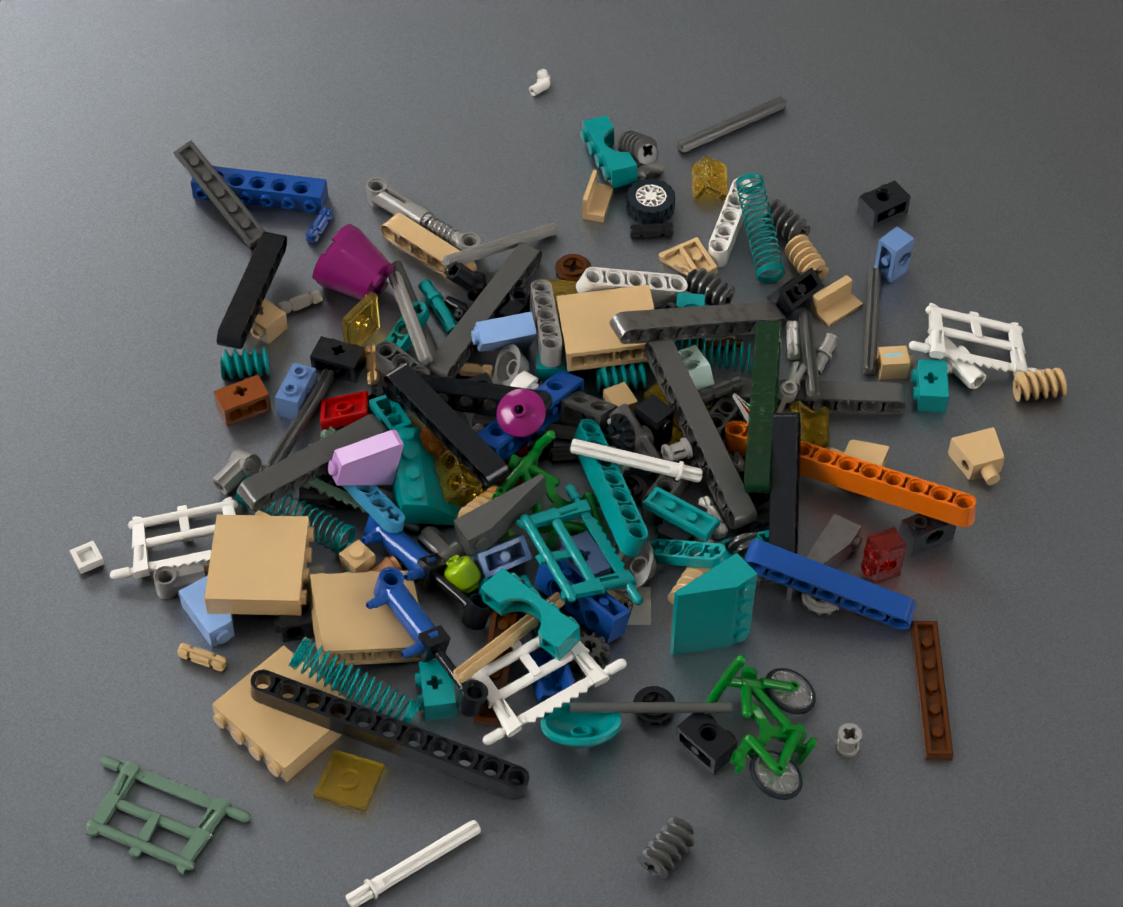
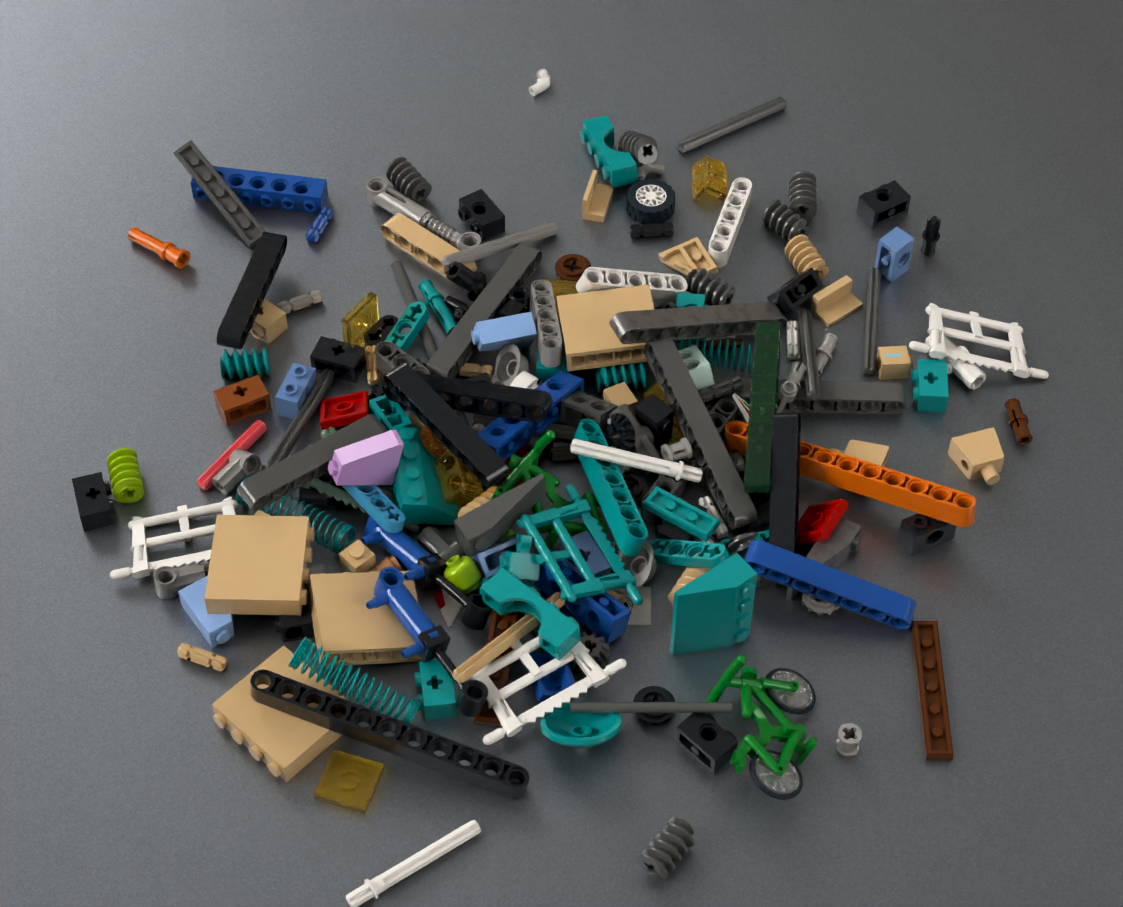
white plate [69,541,104,574] -> none
sand green piece [85,756,251,875] -> none
magenta cone [312,224,395,304] -> none
light grey axle [388,271,433,366] -> none
magenta dish [497,389,546,437] -> none
teal piece [735,173,786,283] -> none
clear yellow bracket [791,401,830,448] -> none
clear red brick [861,527,907,584] -> none
tan piece [1013,367,1067,402] -> none
none -> black brick [72,472,116,532]
none -> lime piece [107,448,144,504]
none -> orange pin [128,227,190,269]
none -> coral axle [197,420,267,490]
none -> black beam [364,315,398,348]
none -> dark grey piece [386,157,432,203]
none -> white sticker [433,589,462,627]
none -> black brick [458,189,505,242]
none -> teal brick [499,534,540,581]
none -> dark grey piece [789,171,817,221]
none -> red tile [798,499,849,545]
none -> black axle [921,216,941,256]
none -> reddish brown pin [1005,398,1033,445]

